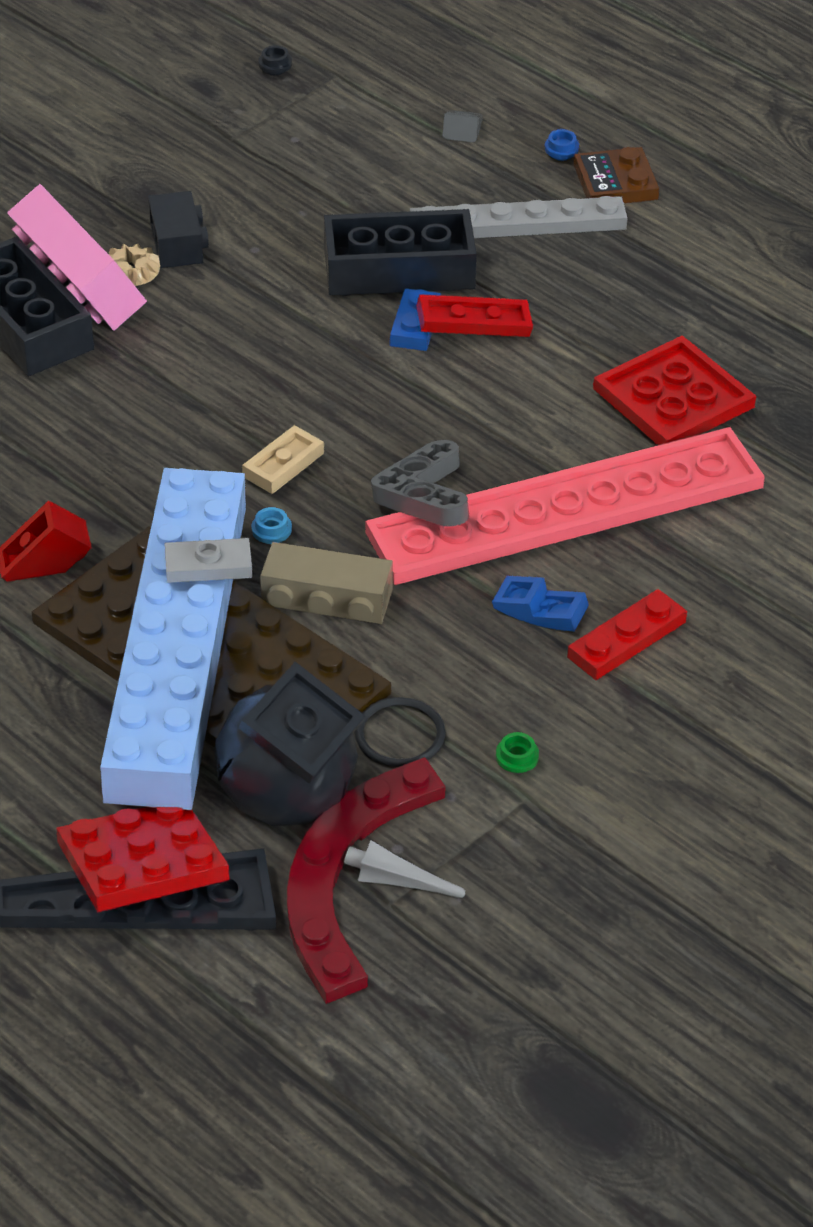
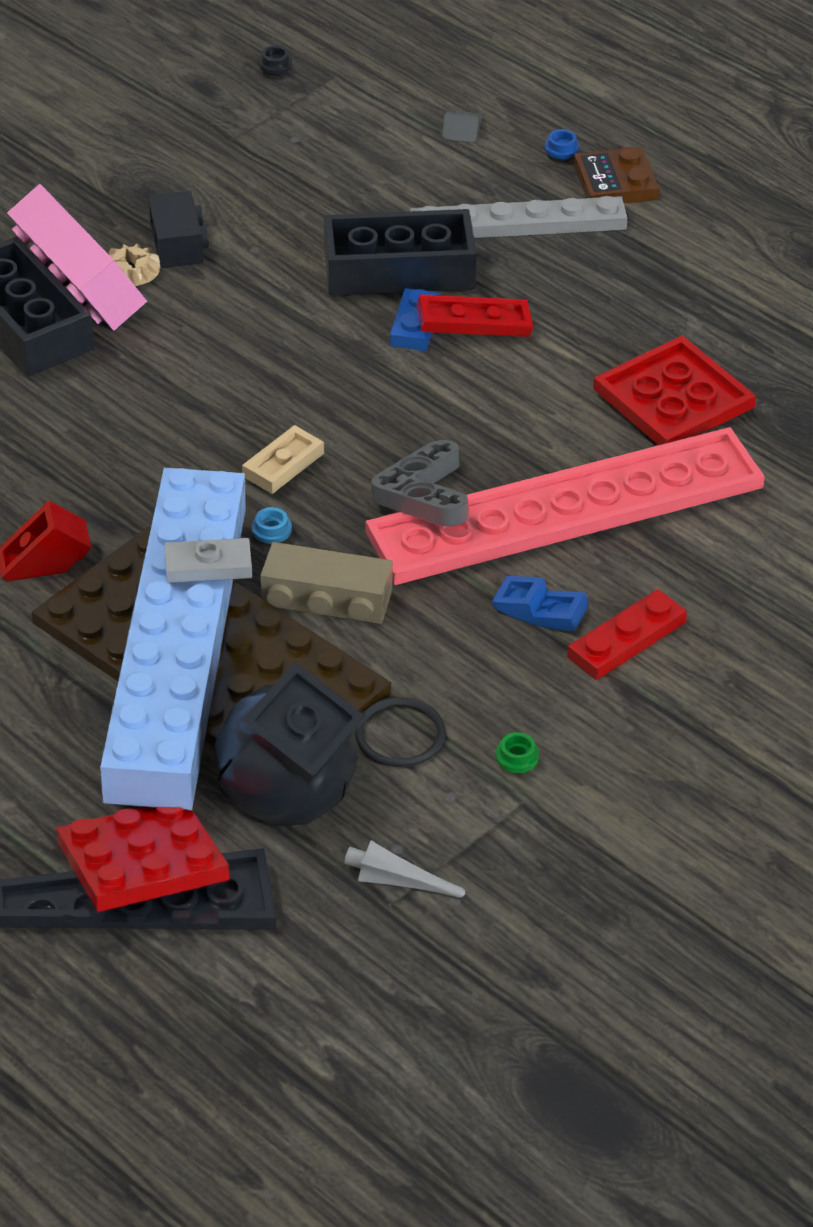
dark red plate [287,757,446,1004] -> none

